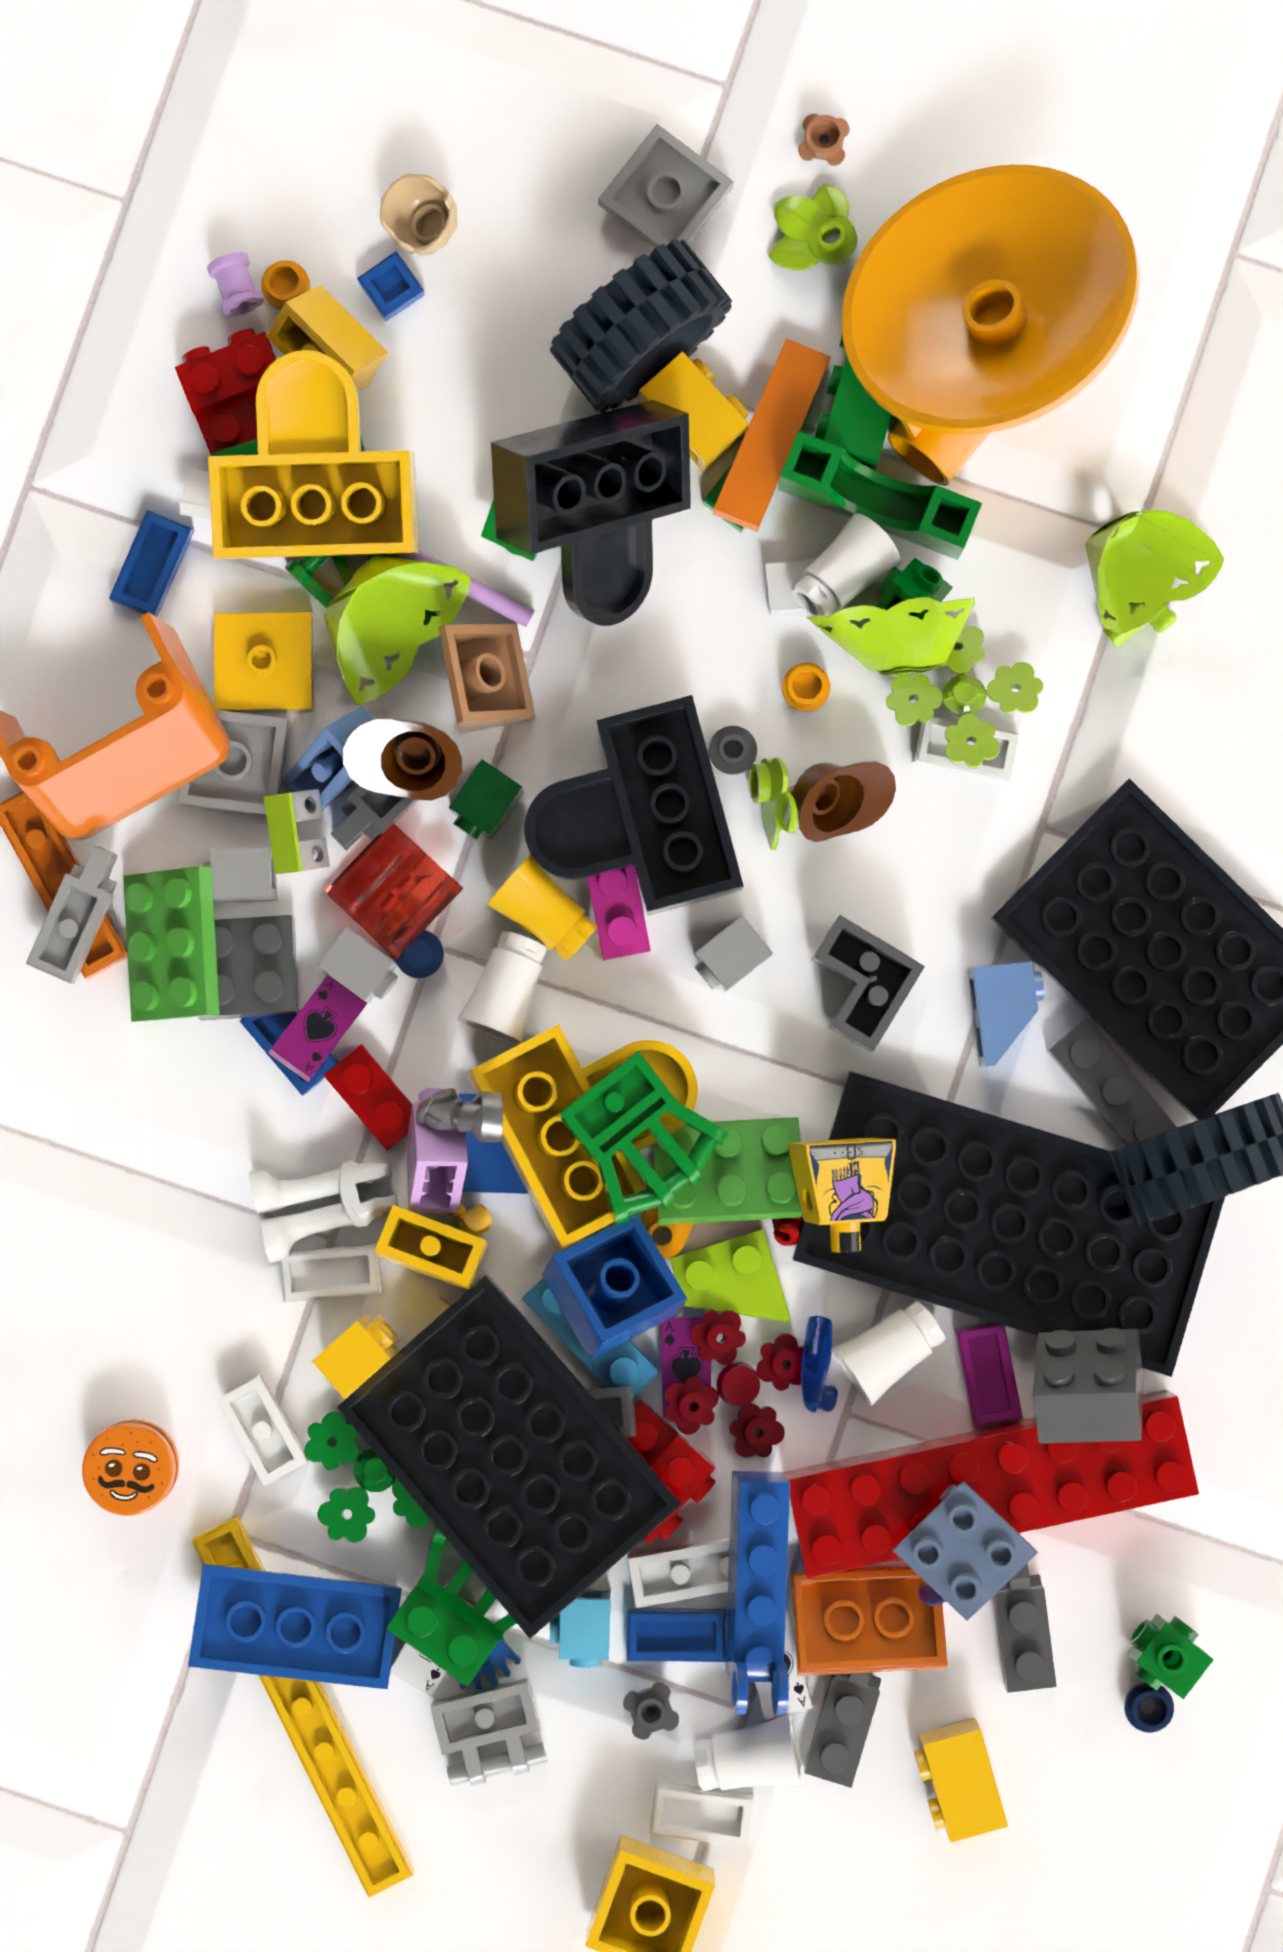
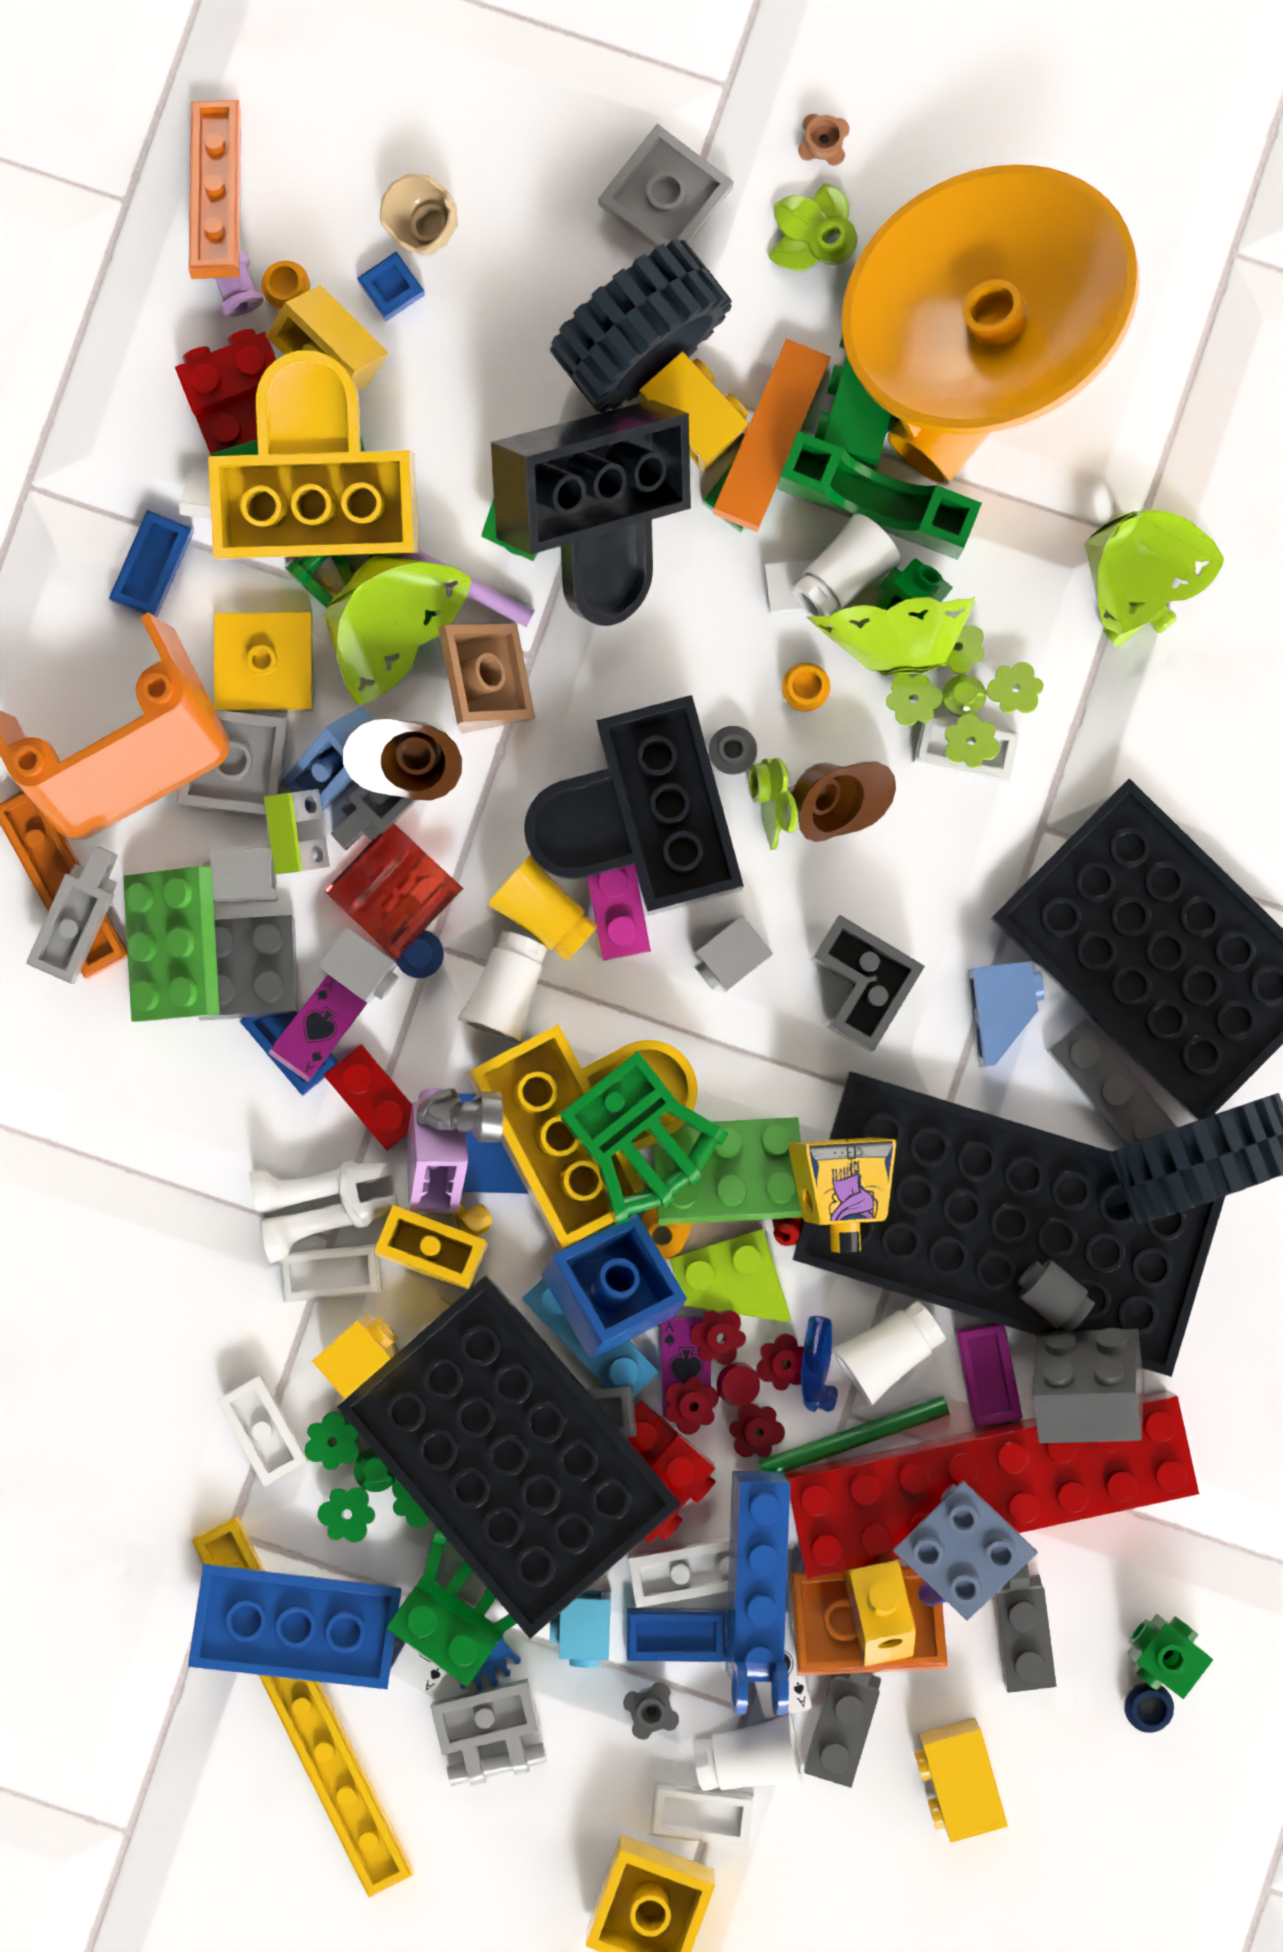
orange head [82,1419,180,1516] -> none
dark green brick [448,759,524,840] -> none
none -> orange tile [188,100,241,279]
none -> green bar [758,1396,950,1473]
none -> yellow torso [842,1560,916,1667]
none -> dark grey brick [1018,1259,1094,1333]

